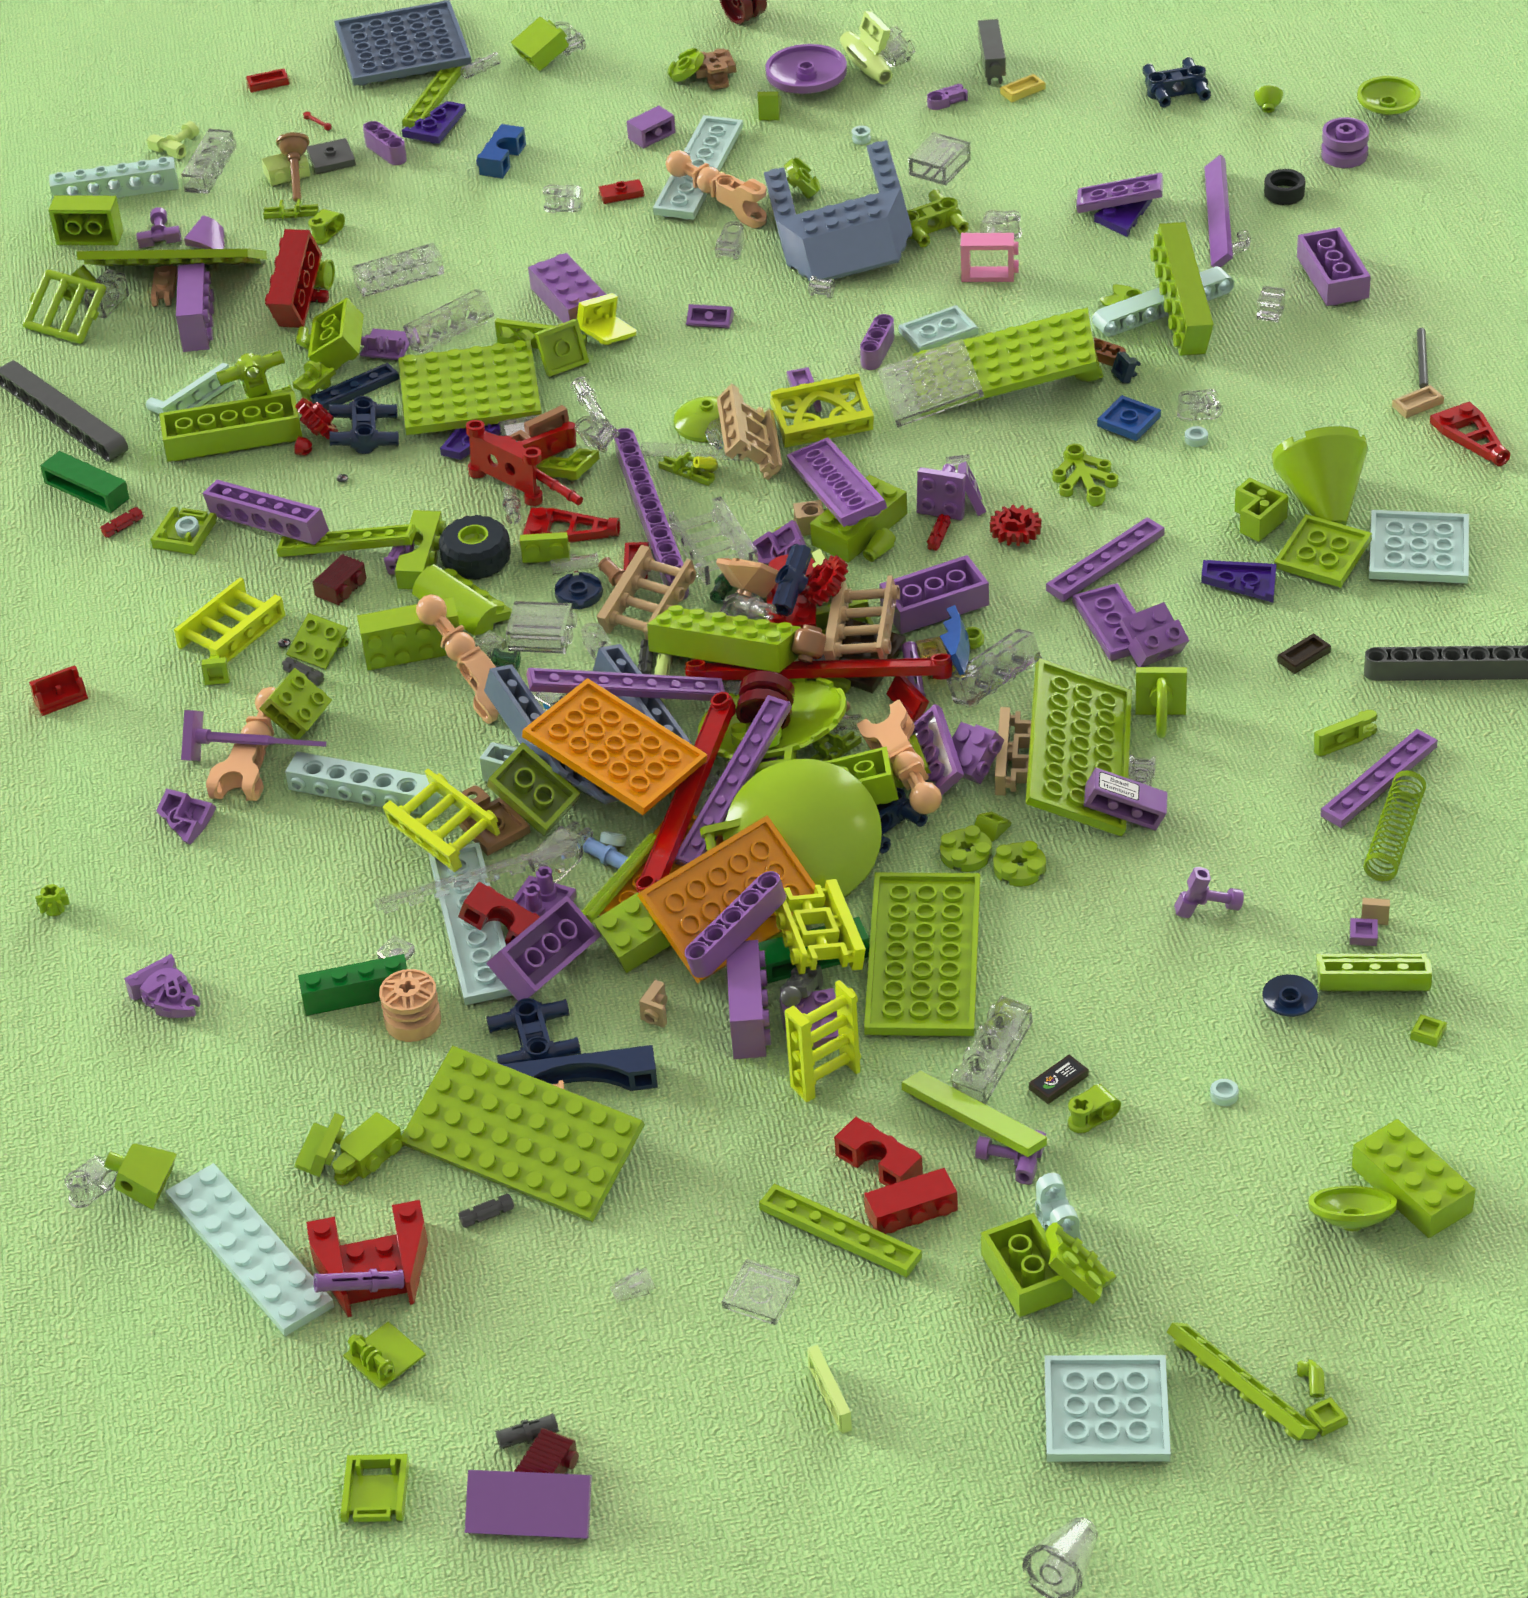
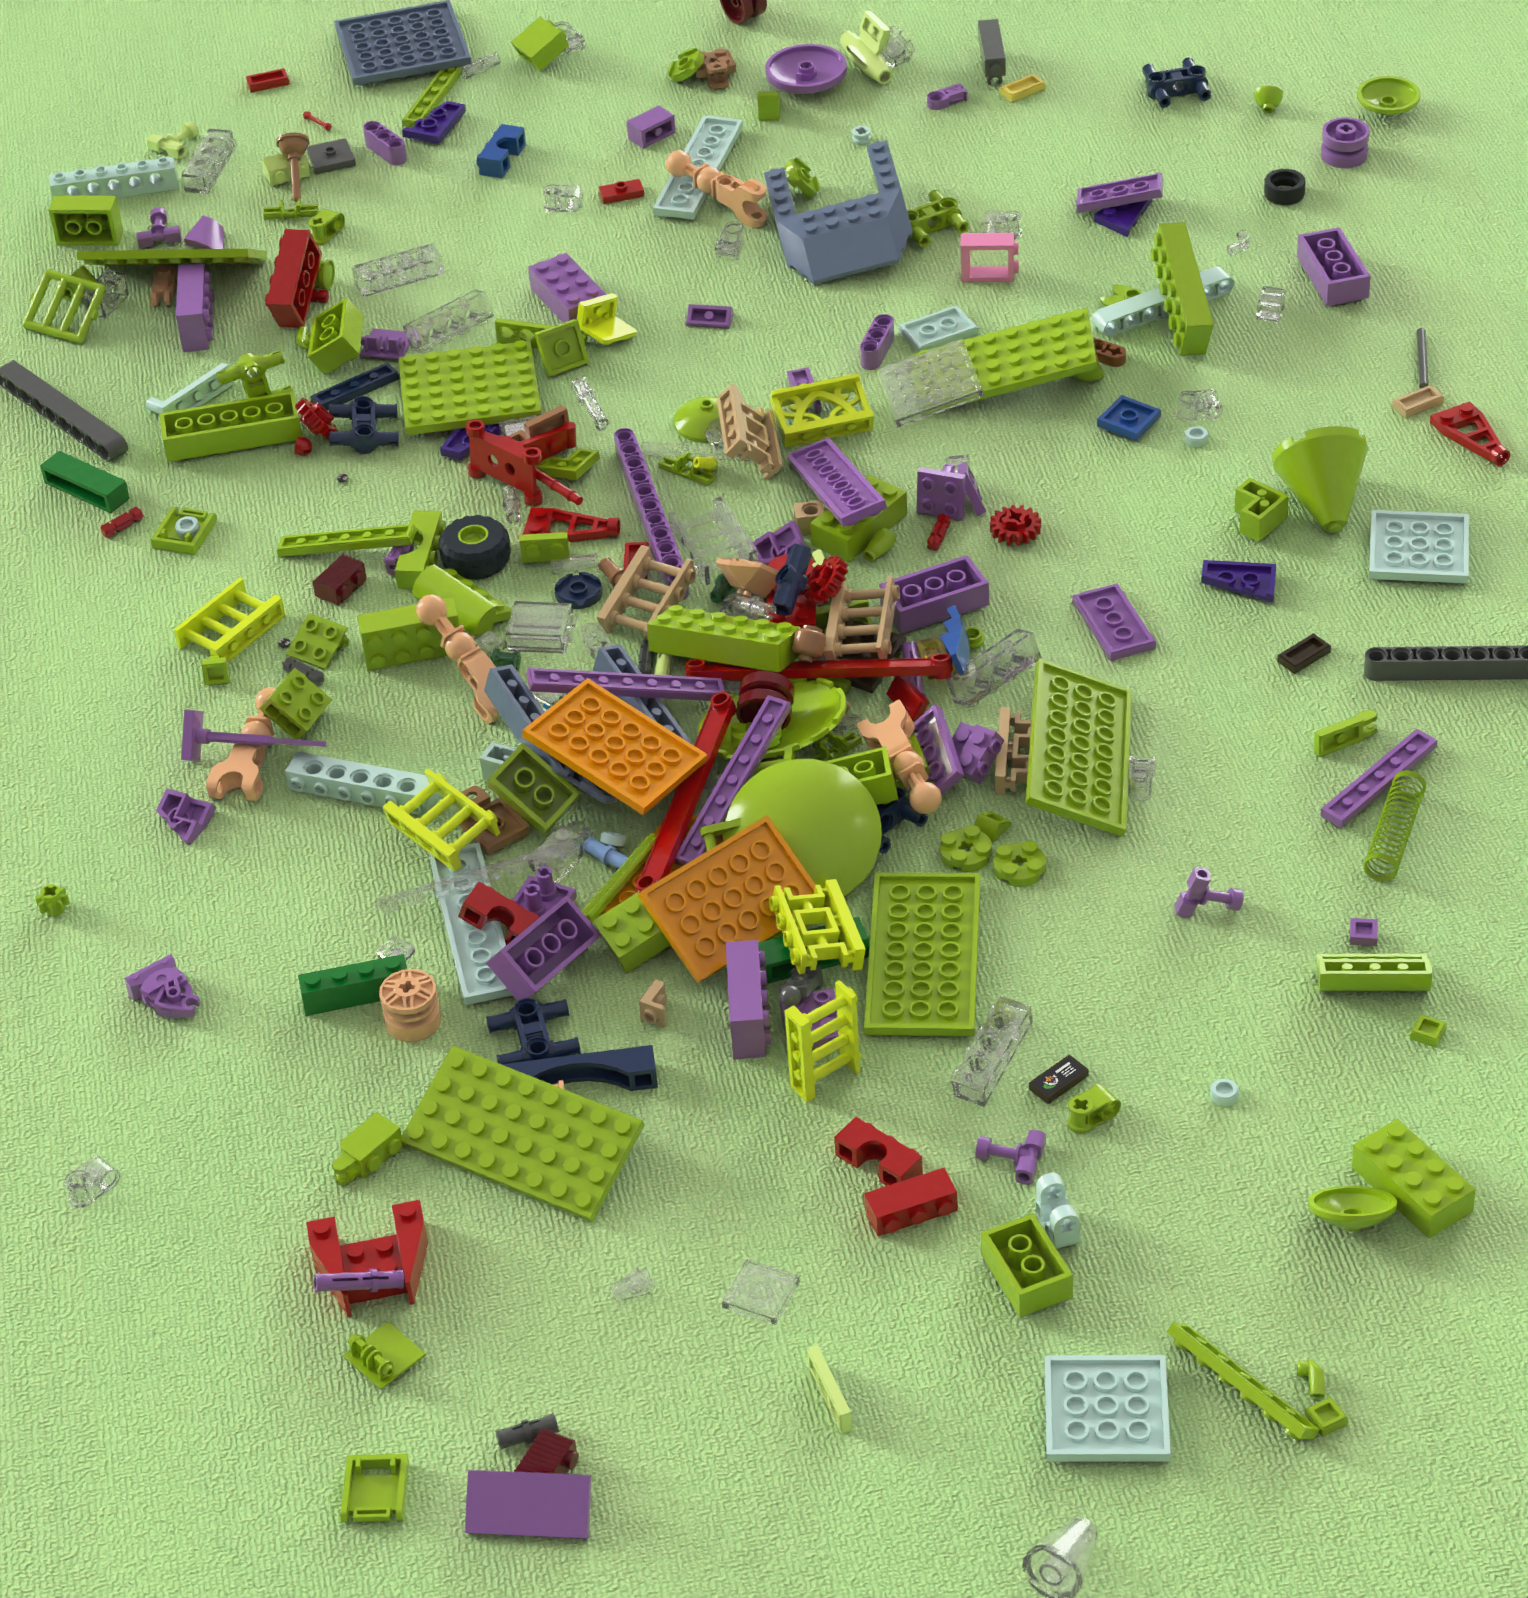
red hinge [29,665,88,716] -> none
lime torso [104,1143,177,1210] -> none
light aqua plate [165,1163,334,1336] -> none
medium lavender brick [202,480,329,545] -> none
lime hips [292,361,336,401] -> none
lime bracket [294,1113,346,1177] -> none
dark grey axle [458,1193,514,1228] -> none
clear piece [575,416,620,453] -> none
medium lavender beam [684,871,786,978] -> none
lime plate [759,1183,922,1278] -> none
clear bush [808,276,835,298] -> none
lime tile [902,1070,1047,1157] -> none
clear brick [909,132,970,186] -> none
medium lavender plate [1046,517,1165,602] -> none
lime plate [1046,1222,1117,1304] -> none
lime plant [1052,444,1118,507] -> none
medium lavender brick [1084,768,1167,831] -> none
dark blue tile [1111,352,1141,383] -> none
medium lavender brick [1119,602,1190,667] -> none
lime tile [1135,667,1187,738] -> none
medium lavender tile [1204,154,1233,267] -> none
dark blue dish [1262,974,1318,1017] -> none
lime plate [1274,514,1372,588] -> none
tan tile [1361,898,1390,925] -> none

